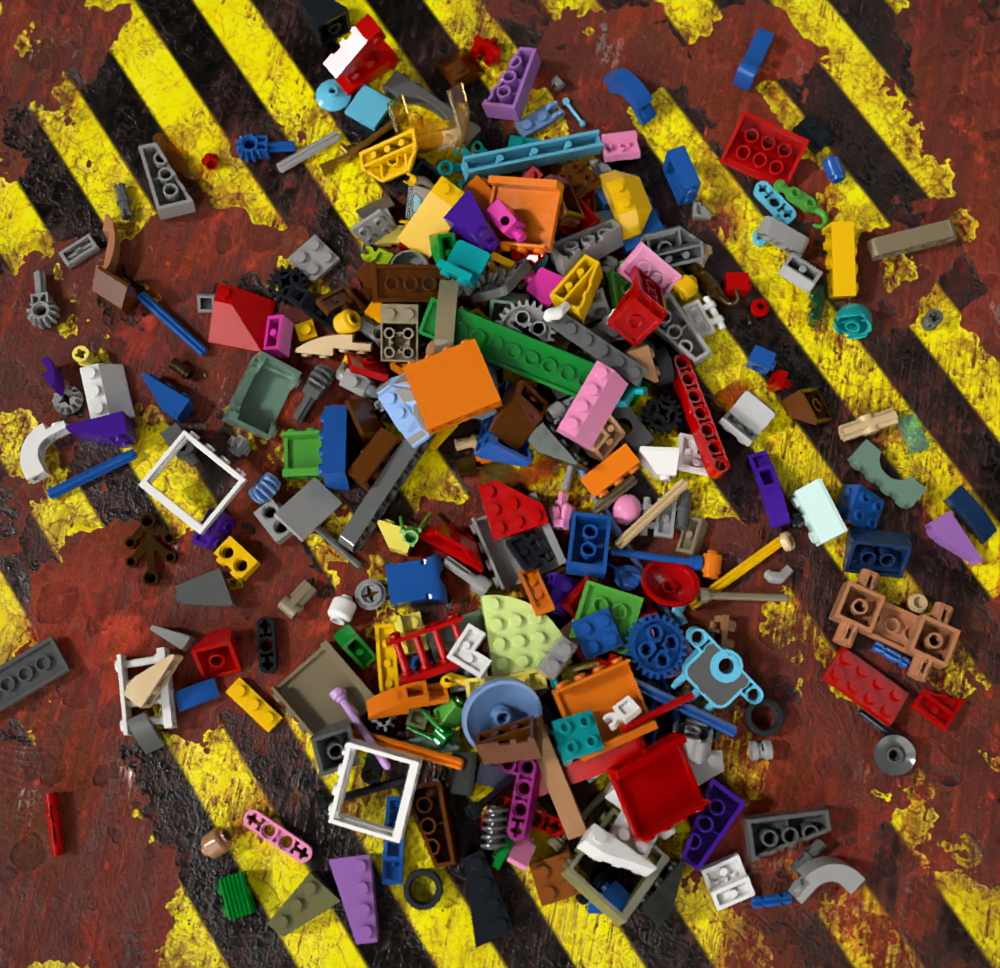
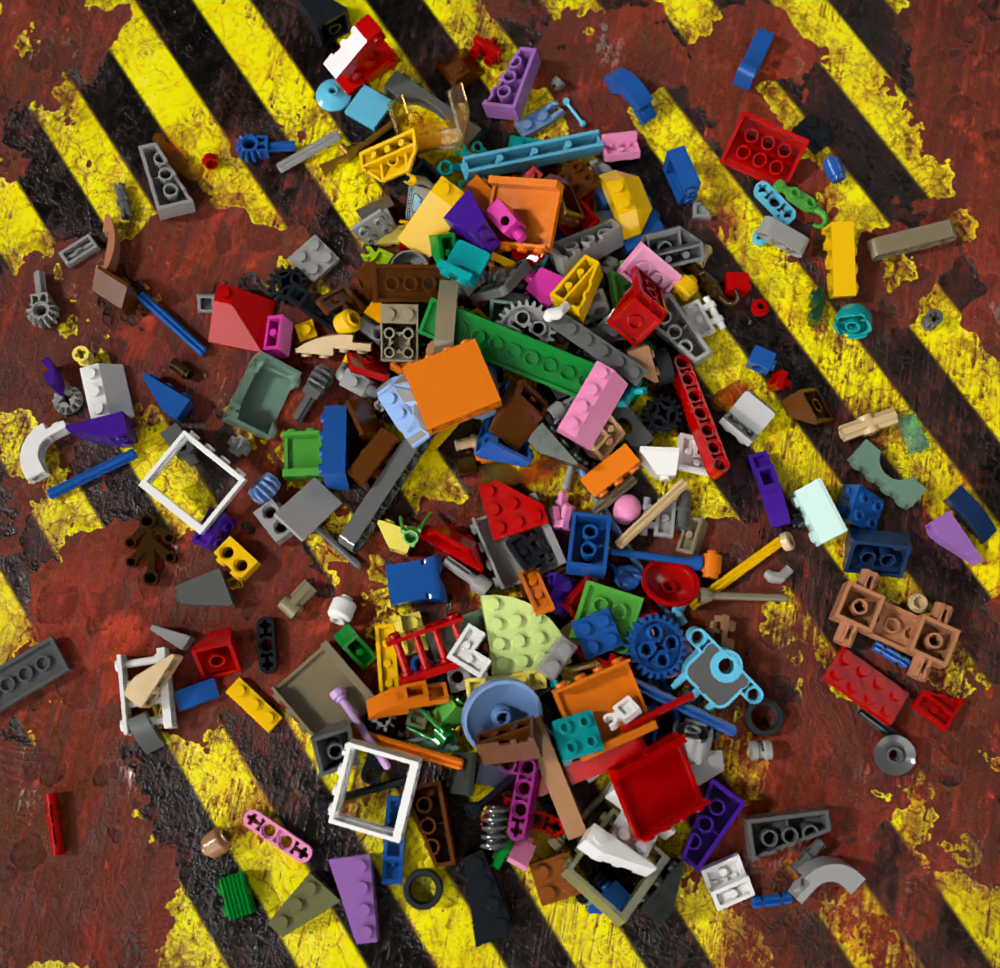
light grey gear [355,579,386,610] -> none
yellow arm [440,672,469,688] -> none
light grey brick [778,253,823,294] -> none

